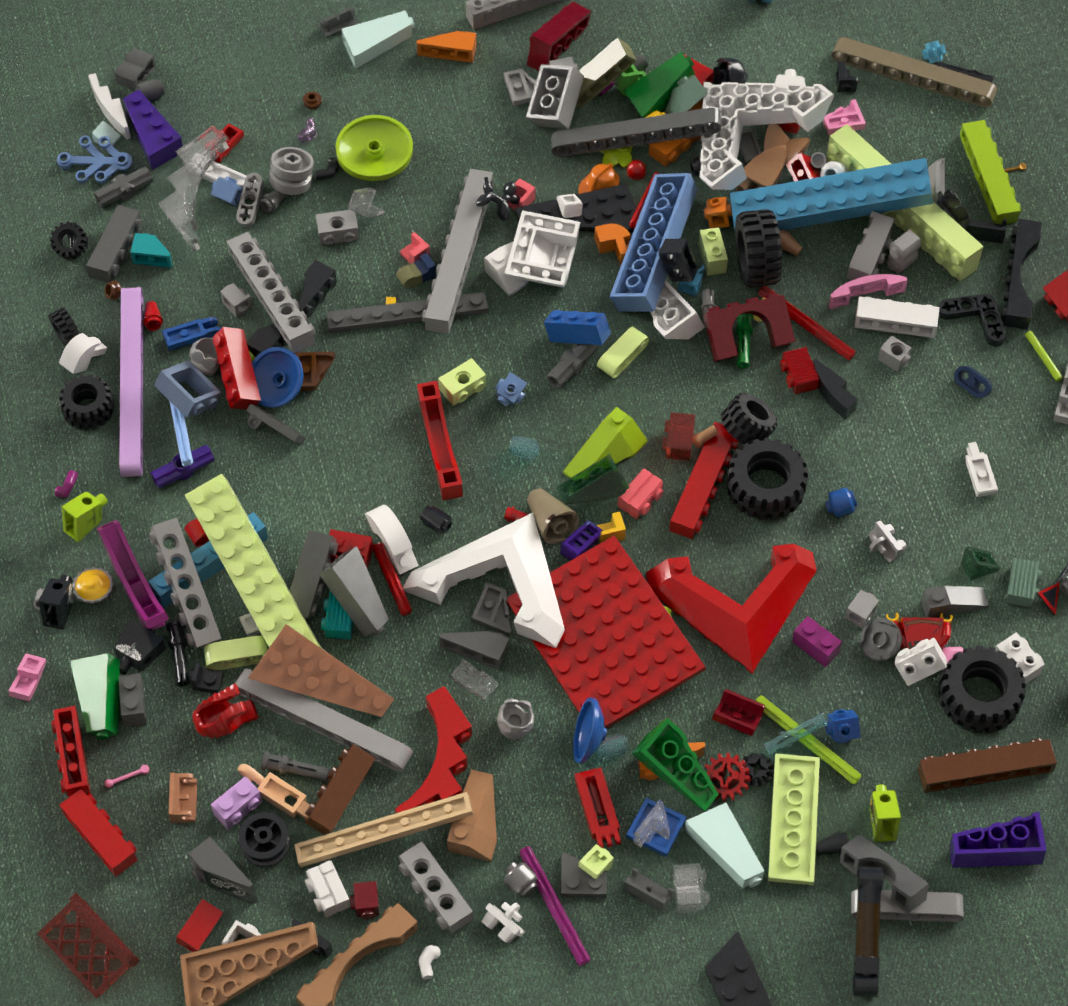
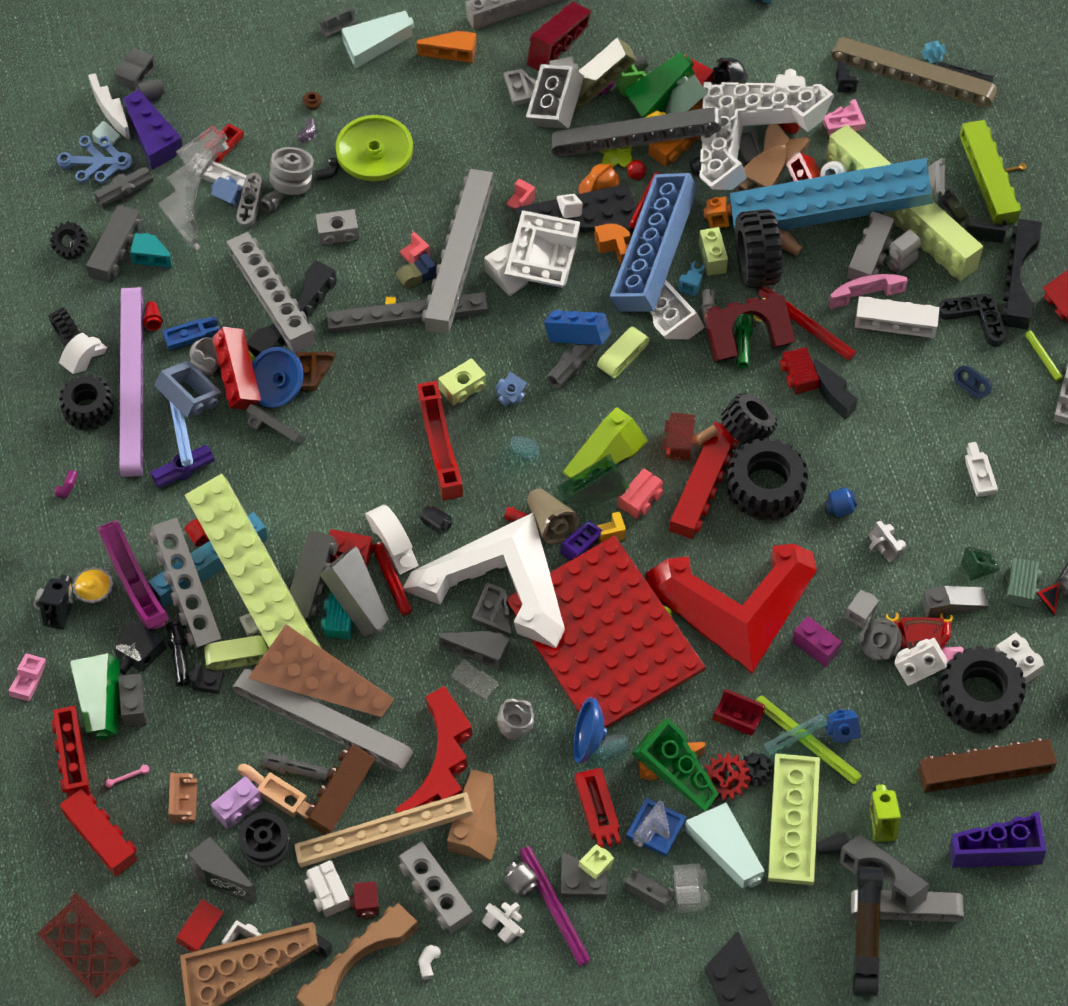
lime torso [62,492,108,542] -> none
reddish brown plate [105,281,122,301] -> none
red hair [192,684,258,739] -> none
light grey brick [220,283,253,318] -> none
clear panel [348,187,385,218] -> none
black piece [476,177,520,221] -> none
black brick [659,238,699,282] -> none
light grey piece [811,152,827,169] -> none
light grey brick [878,335,912,372] -> none

